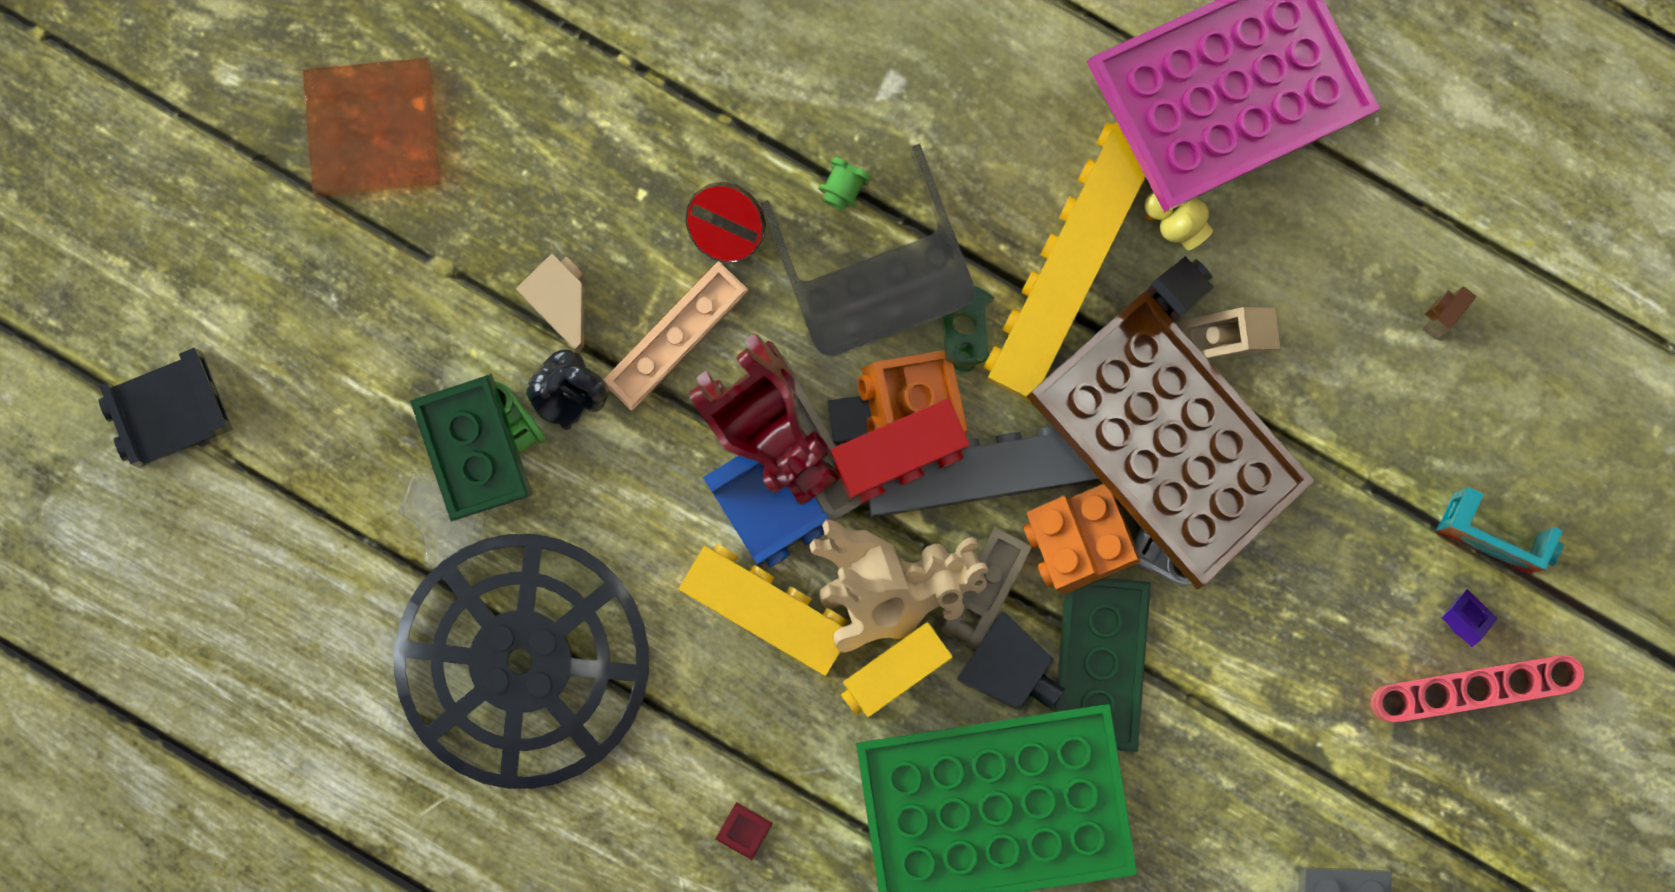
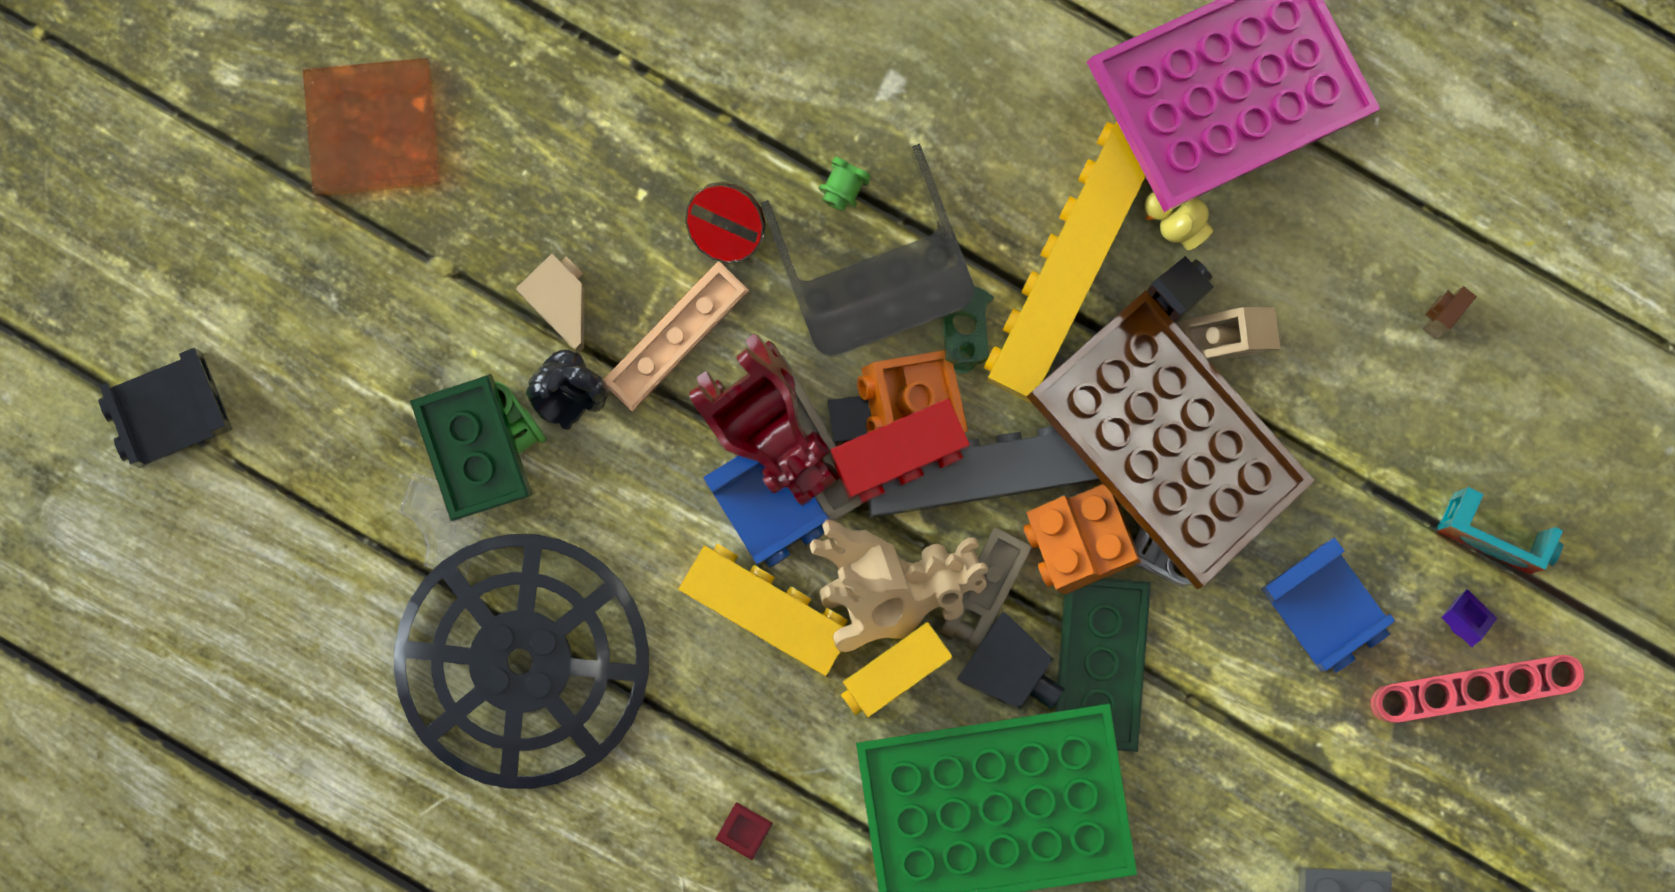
none -> blue panel [1261,537,1395,673]

